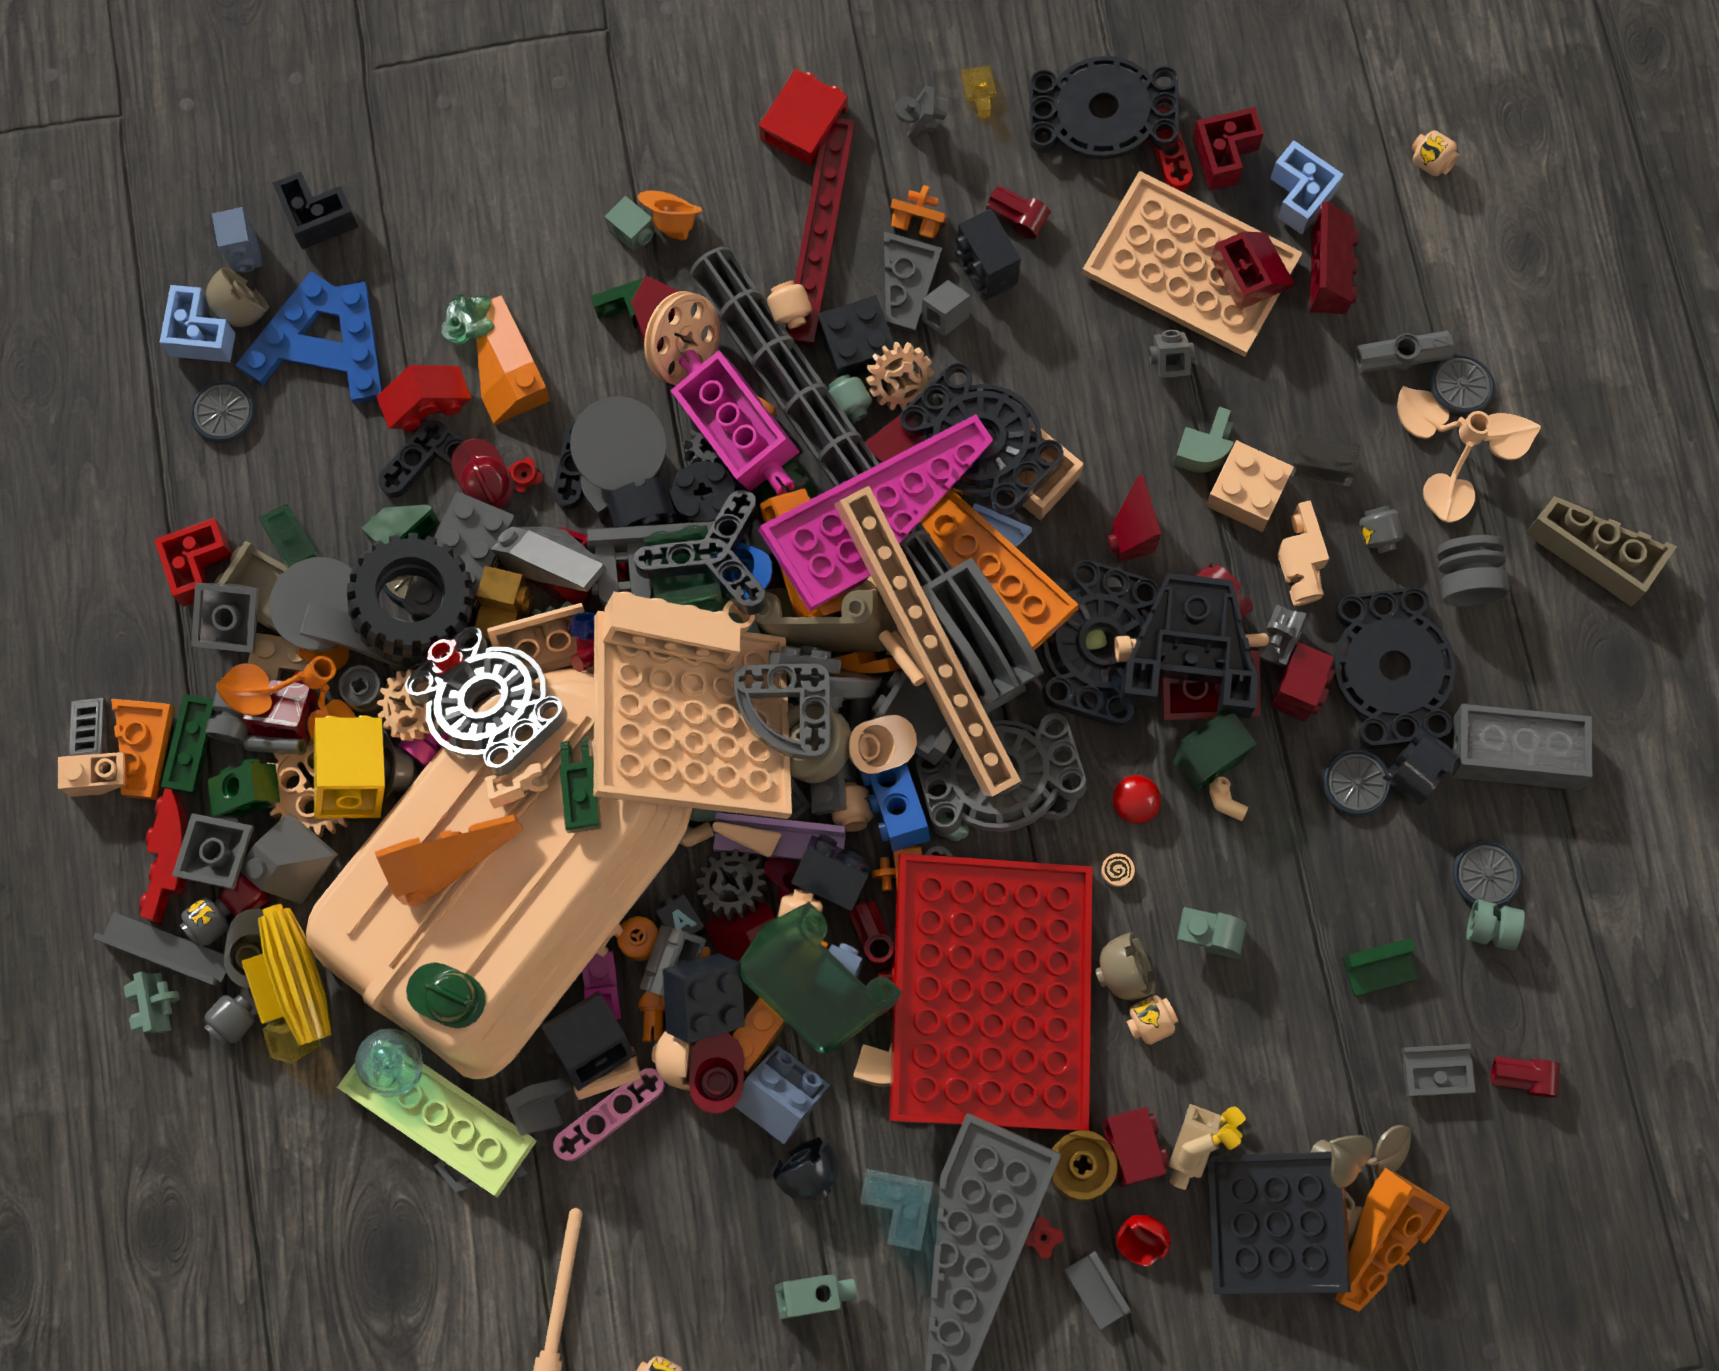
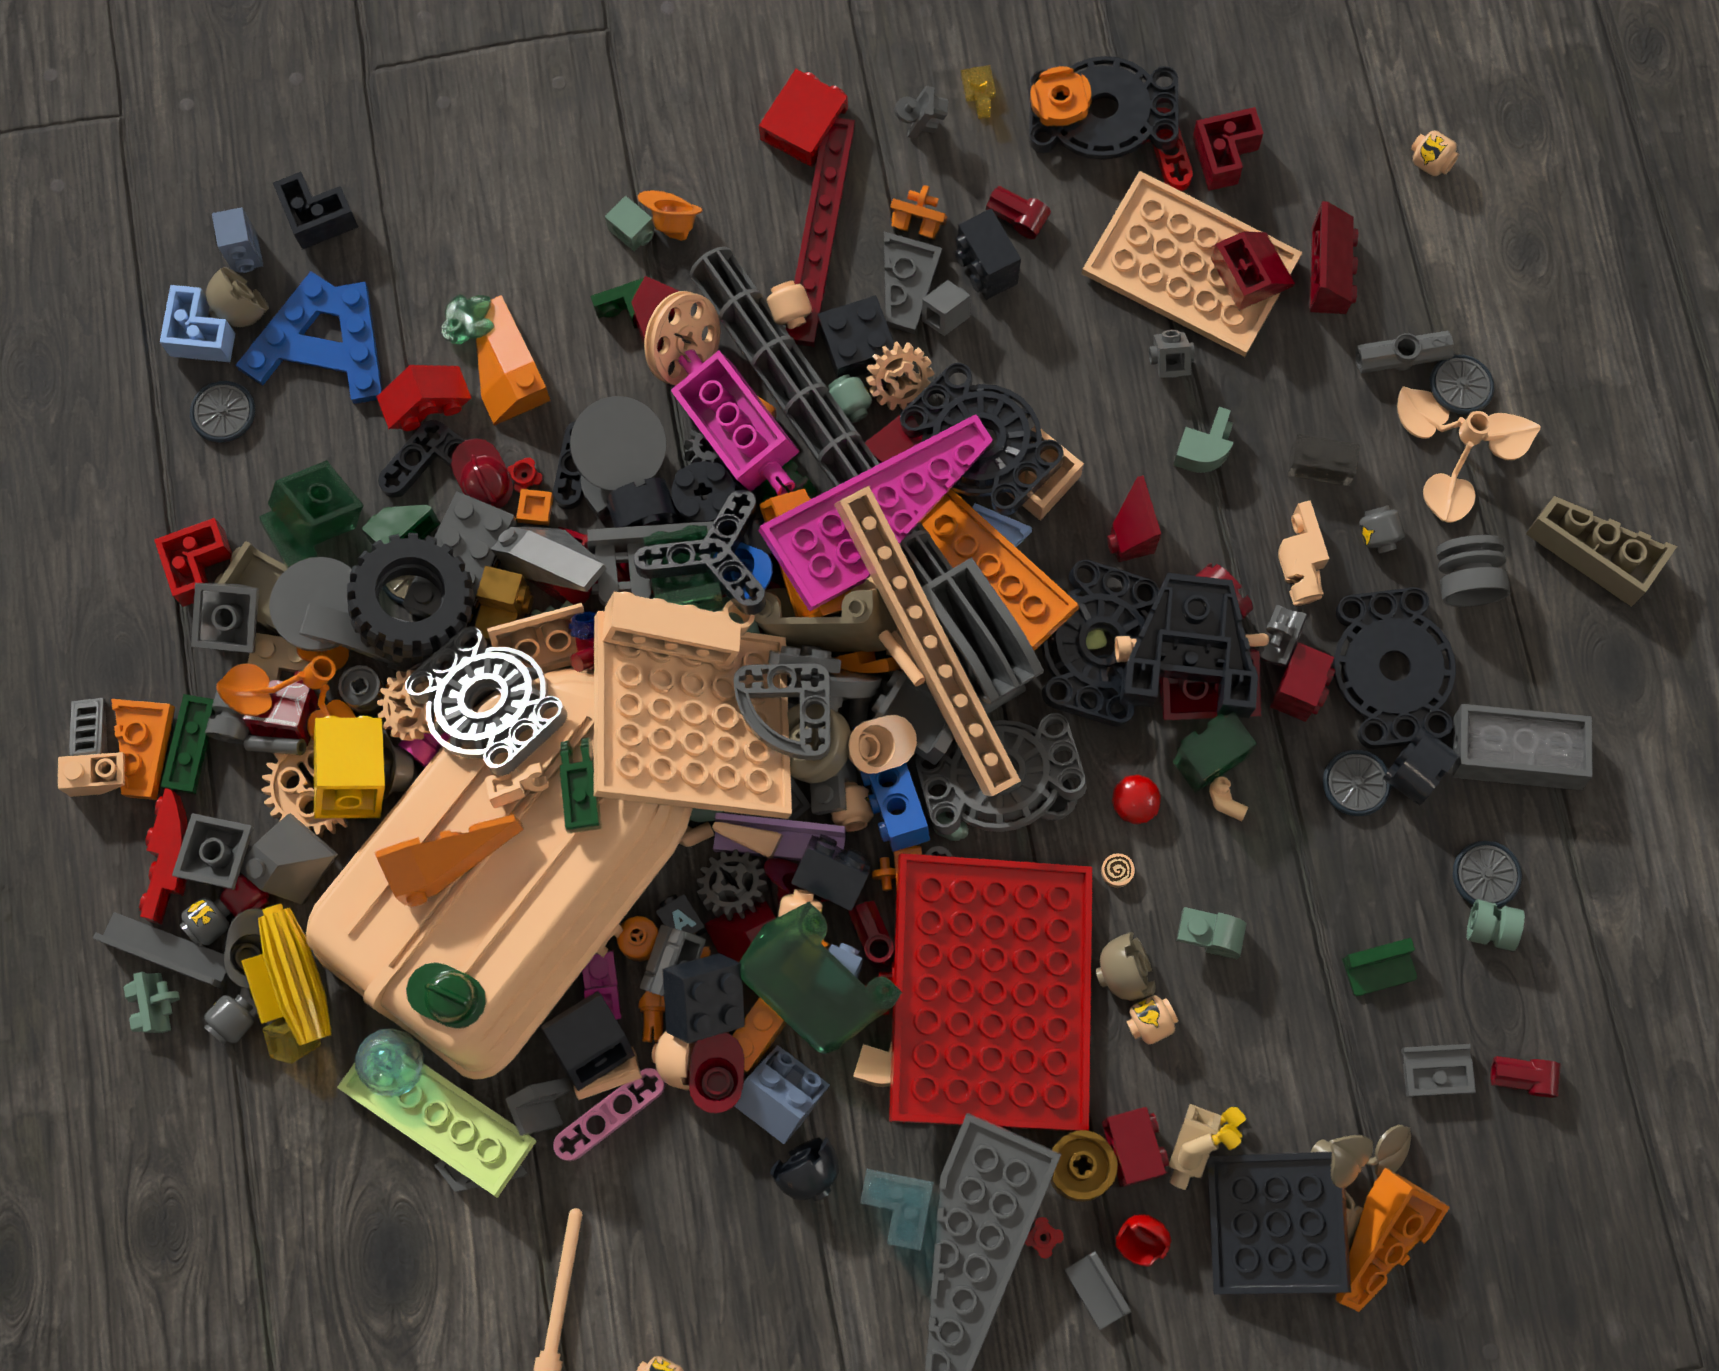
dark green brick [208,759,280,819] -> none
red plate [427,639,464,674] -> none
sand green torso [774,1274,857,1319] -> none
light nougat brick [1206,440,1294,532] -> none
light blue brick [1270,140,1344,234] -> none
none -> clear green brick [268,460,364,550]
none -> orange tile [516,489,554,526]
none -> orange plate [1030,67,1091,126]

